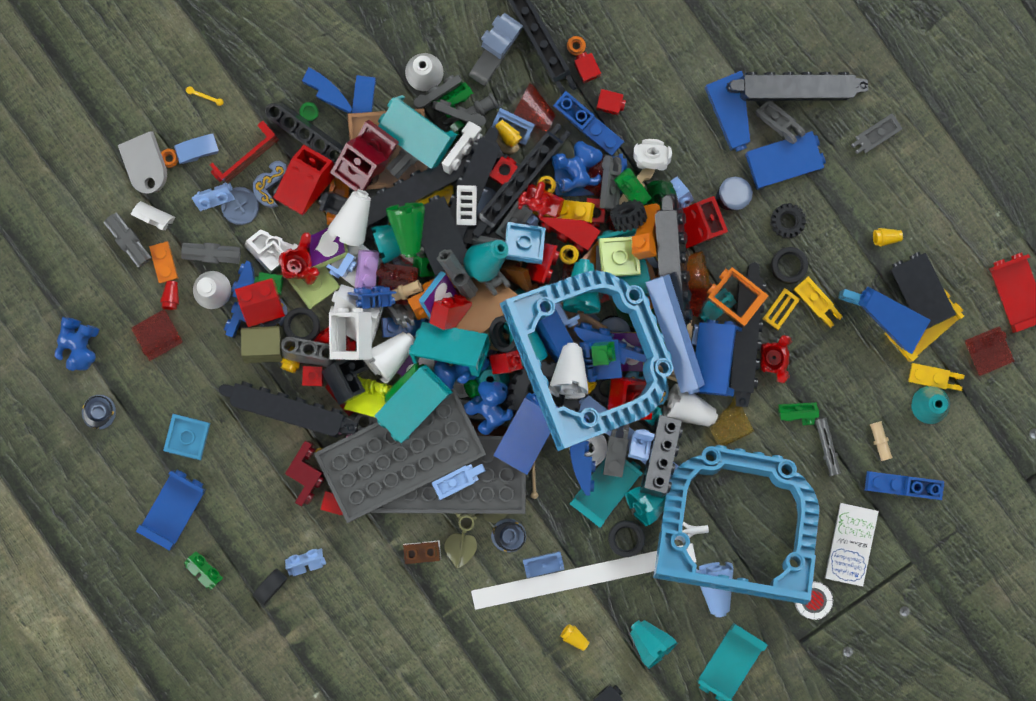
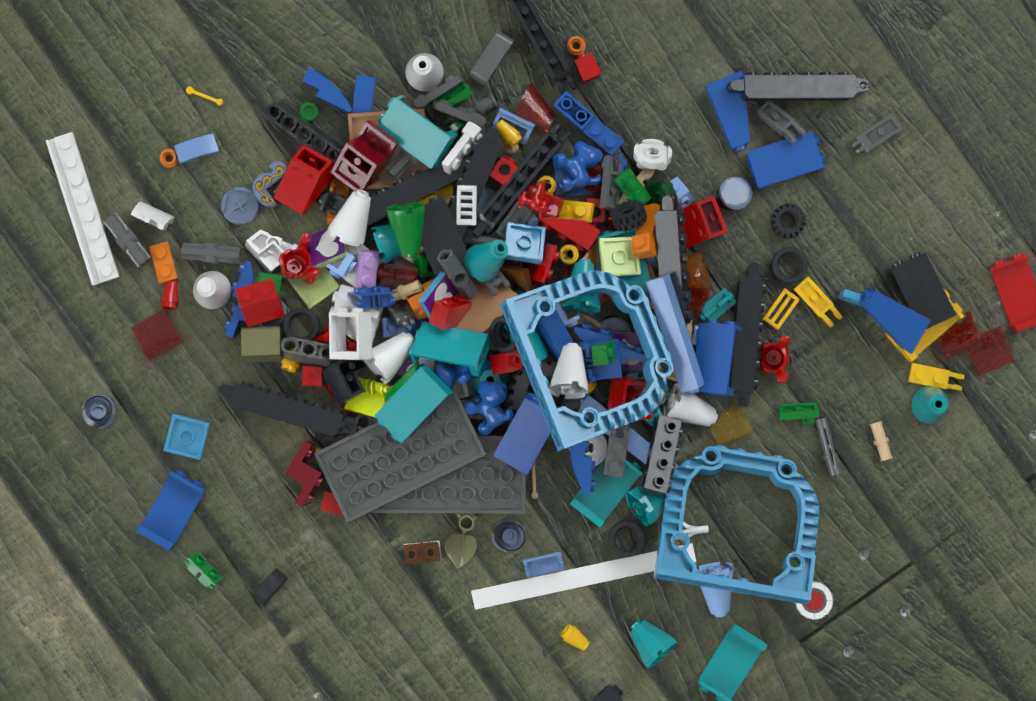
blue animal [55,317,100,371] -> none
light grey tile [118,131,167,193] -> none
light blue hinge [192,182,235,211] -> none
red panel [210,121,279,183] -> none
light blue hinge [285,548,326,576] -> none
light blue hinge [432,464,486,500] -> none
green tile [464,379,480,398] -> none
sand blue brick [481,13,523,59] -> none
red brick [596,89,626,115] -> none
light blue bracket [628,429,655,462] -> none
orange window [707,267,769,327] -> none
white tile [825,503,879,586] -> none
blue slope [865,471,944,500] -> none
yellow cone [873,228,903,247] -> none
none -> white plate [46,132,120,286]
none -> clear red slope [938,311,982,359]

